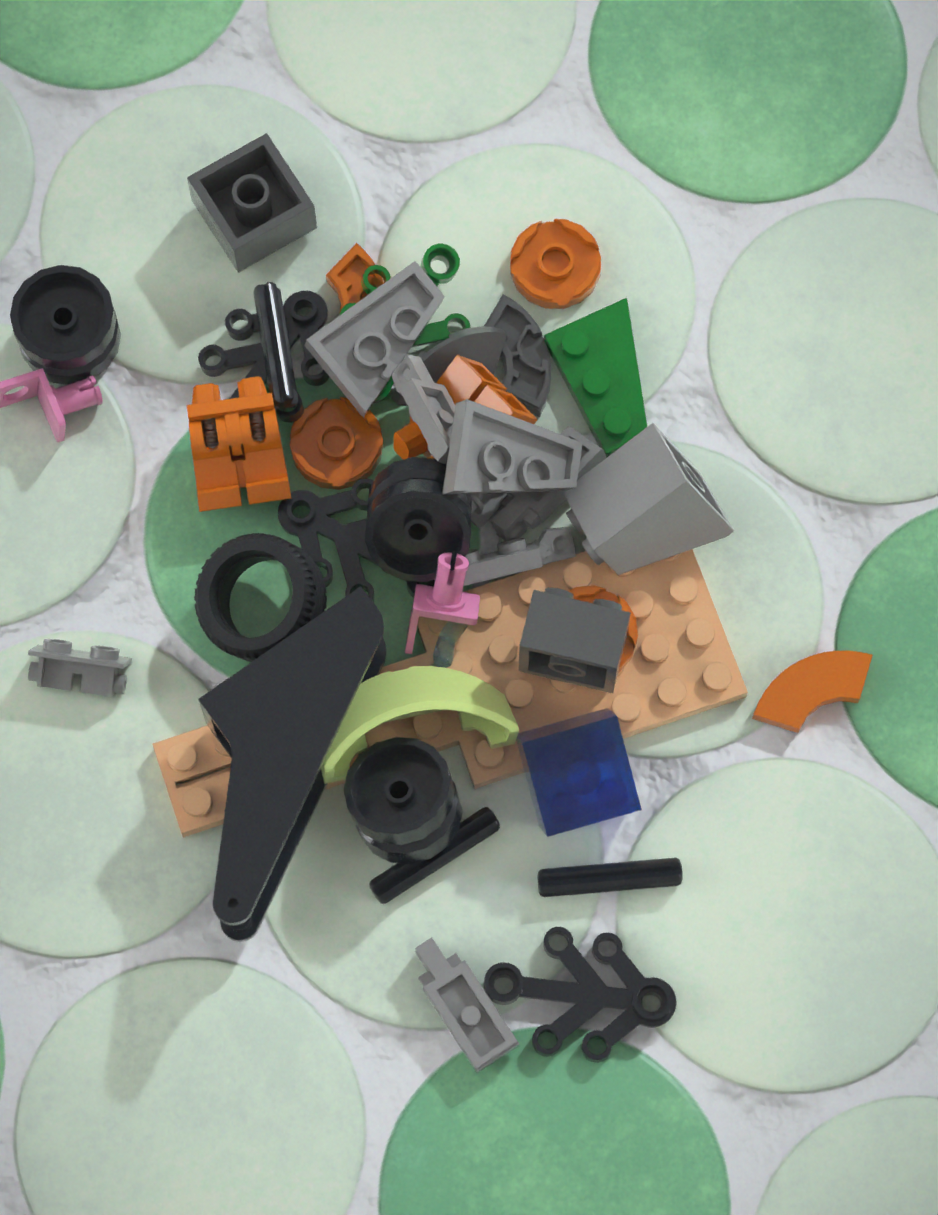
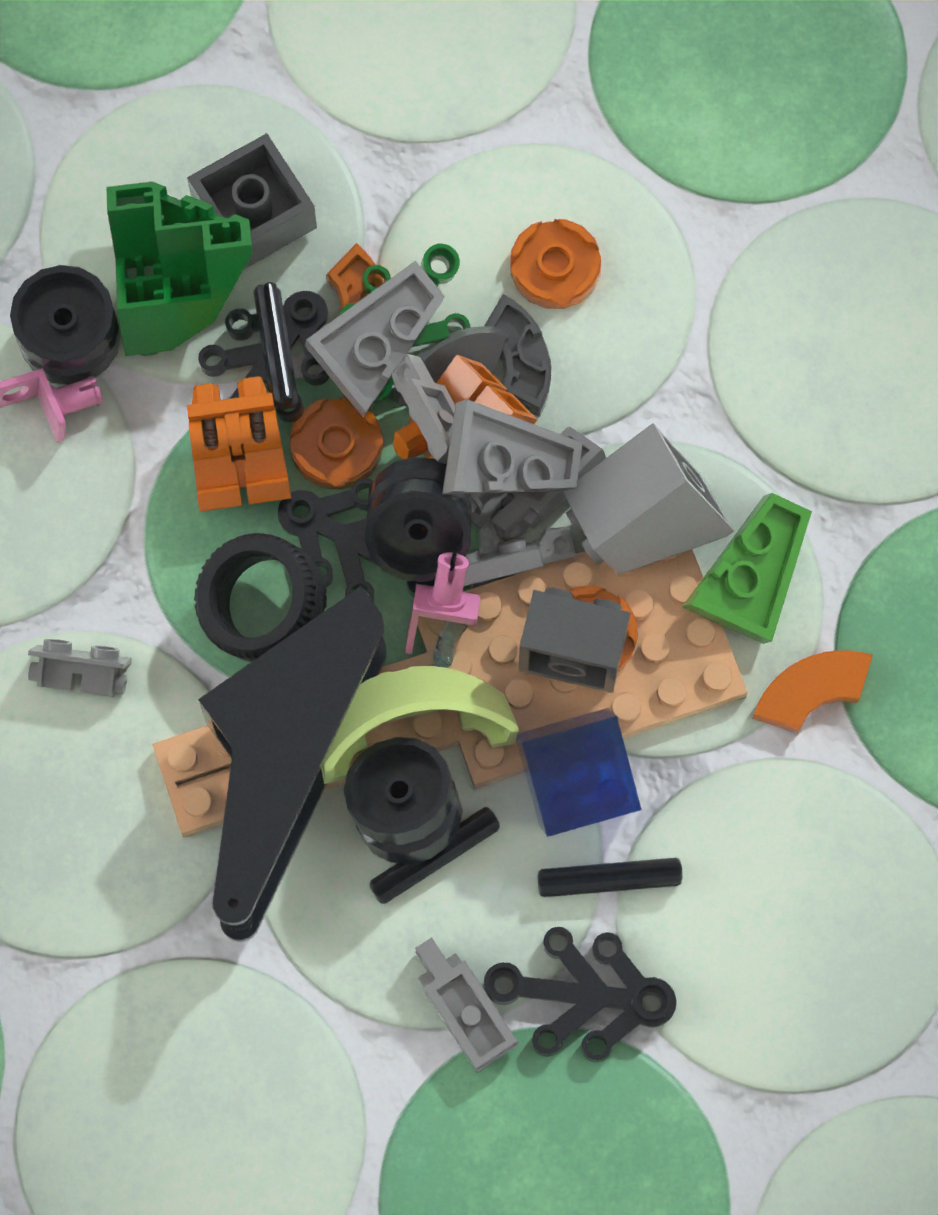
green wing [544,298,647,458] -> none
none -> green brick [106,182,253,356]
none -> bright green wing [682,493,812,644]

